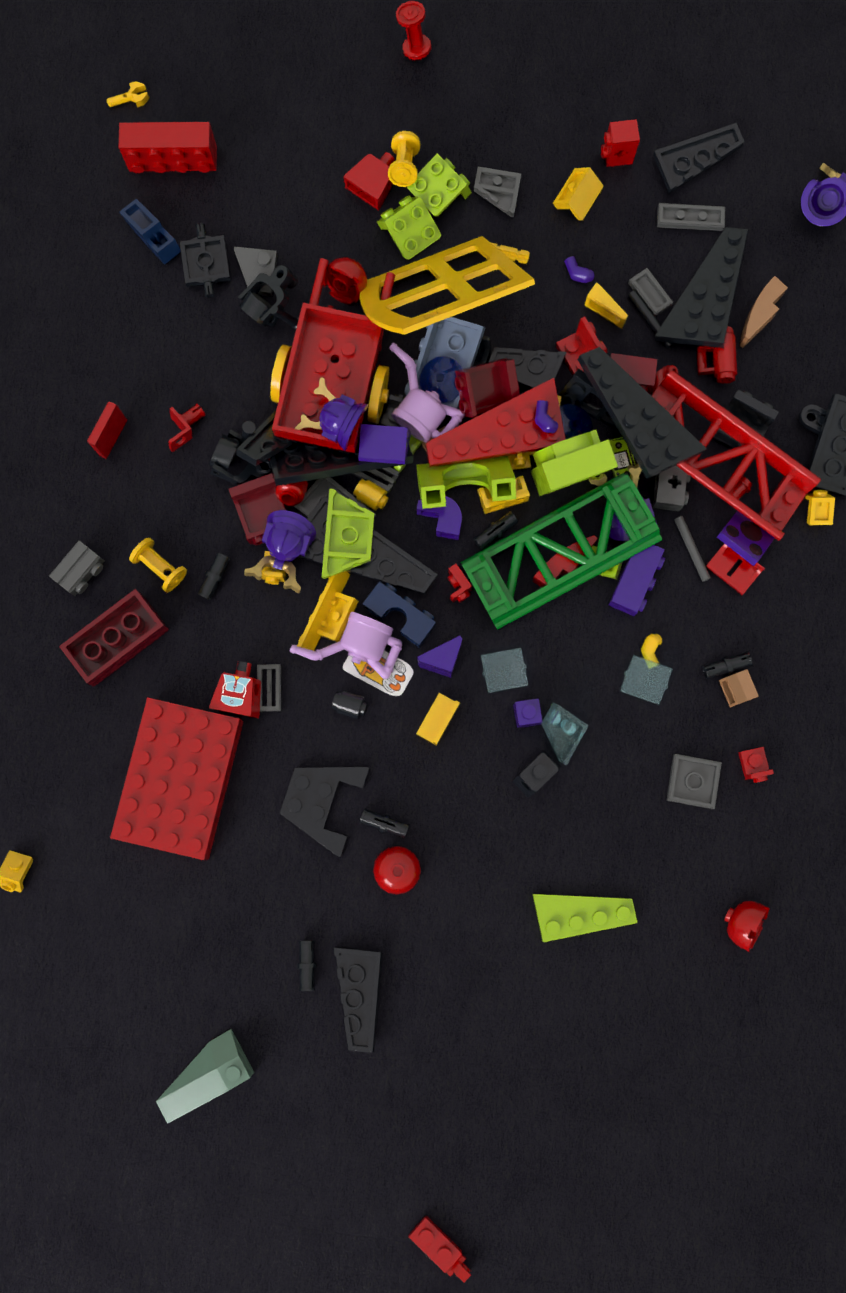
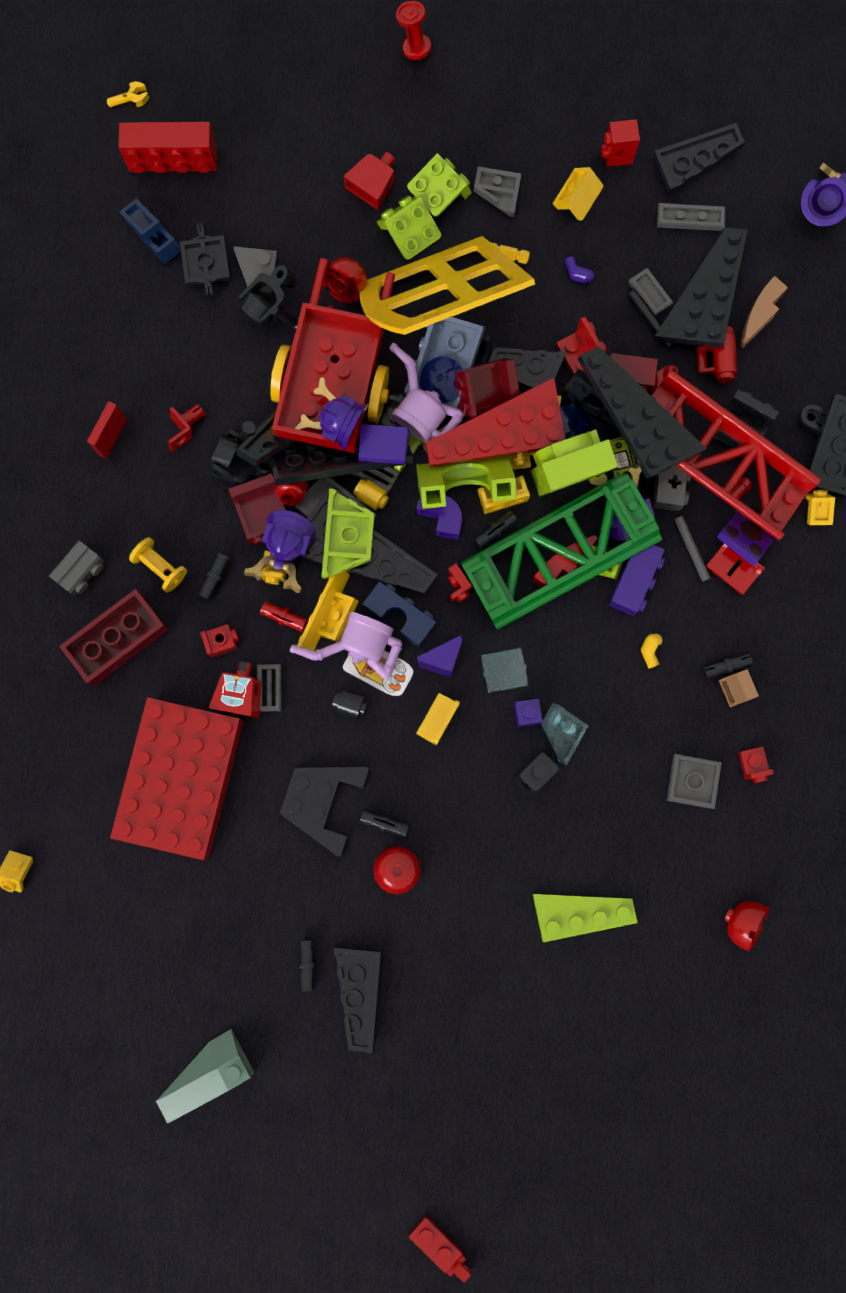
yellow hose [388,131,421,187] -> none
dark purple arm [535,400,558,434] -> none
yellow slope [585,282,628,328] -> none
clear light blue piece [620,655,673,705] -> none
none -> red brick [200,624,239,658]
none -> red pin [260,601,308,633]

